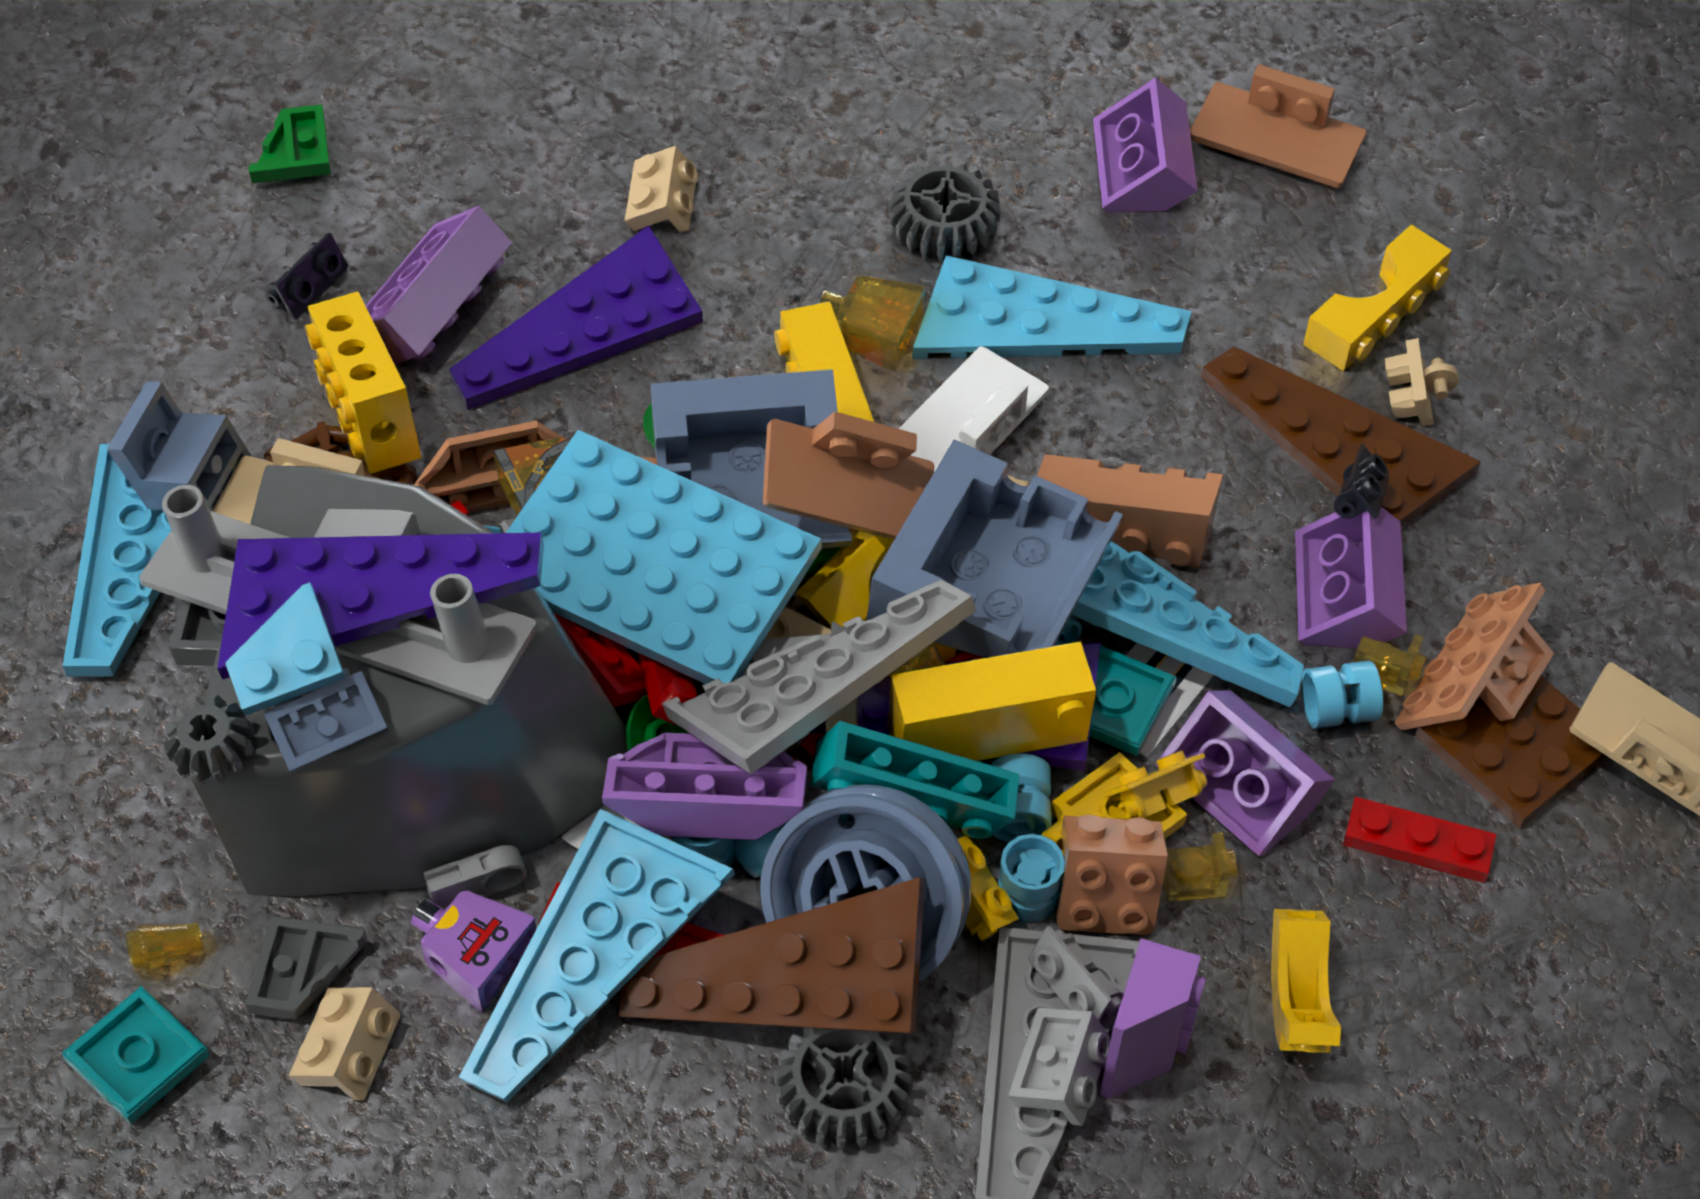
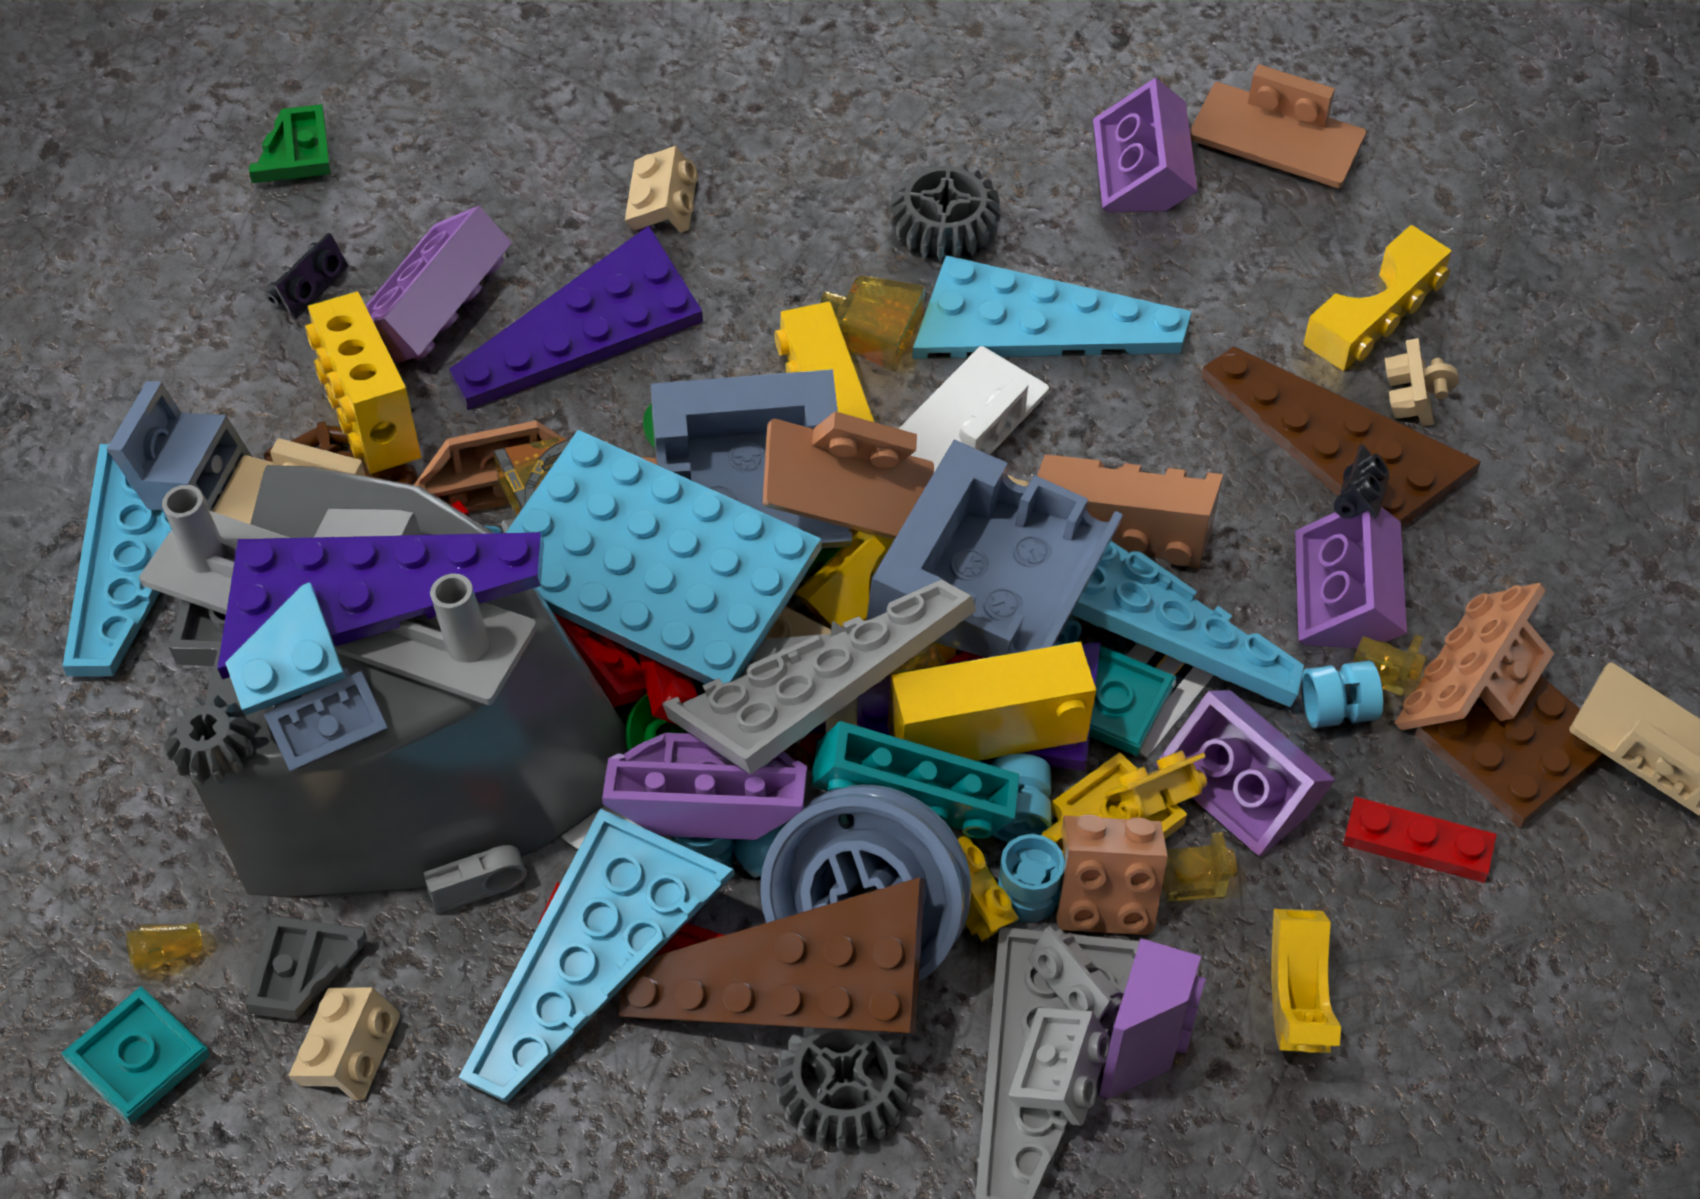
medium lavender torso [411,891,536,1012] -> none

